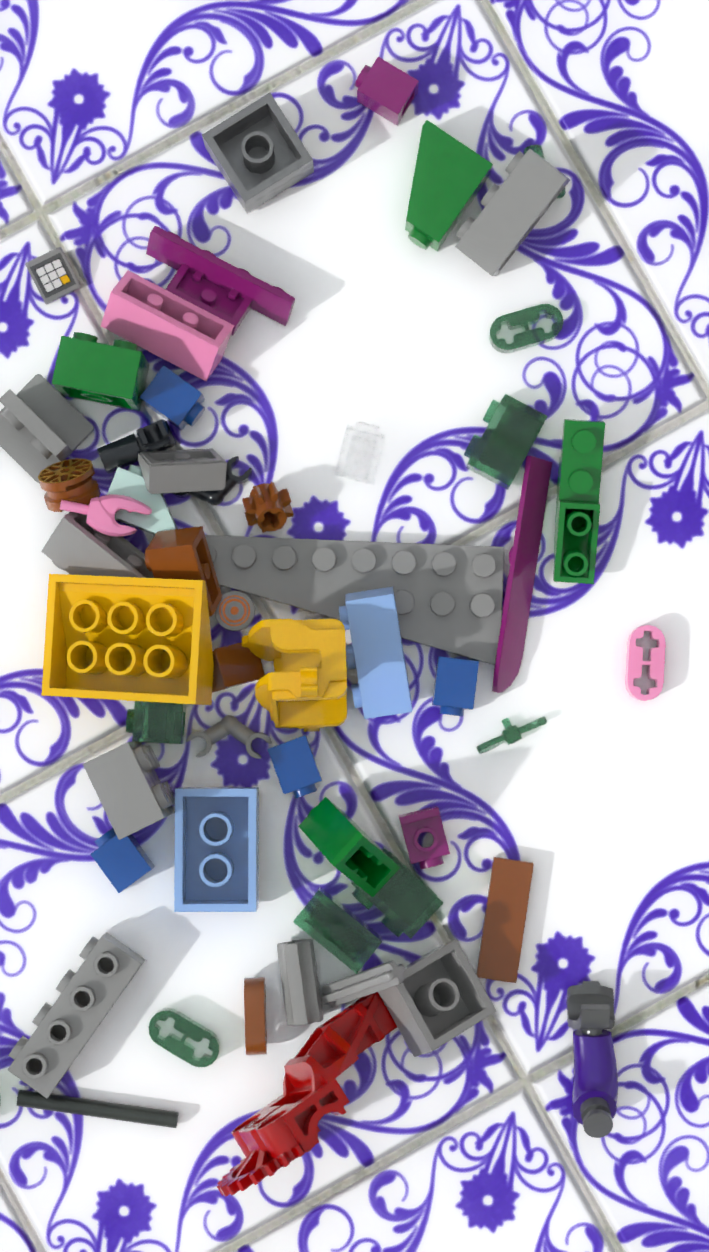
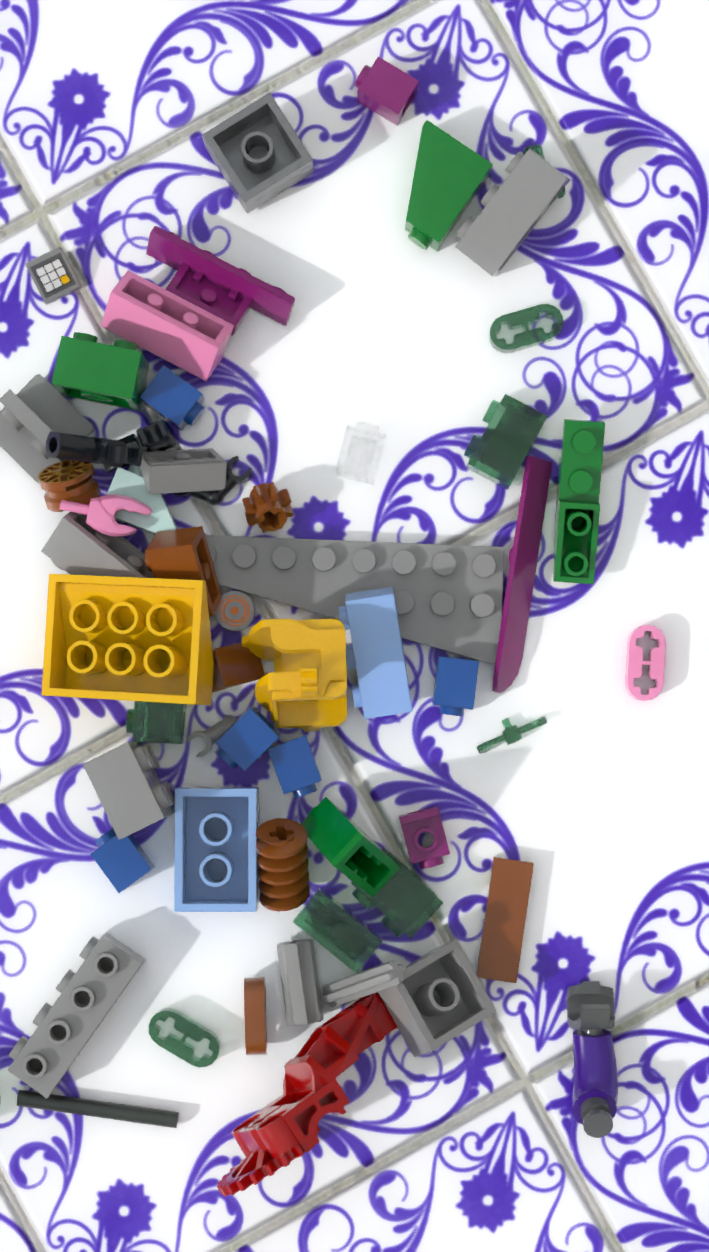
none -> black bar [46,431,143,467]
none -> blue brick [216,705,281,771]
none -> dark orange piece [256,818,310,912]

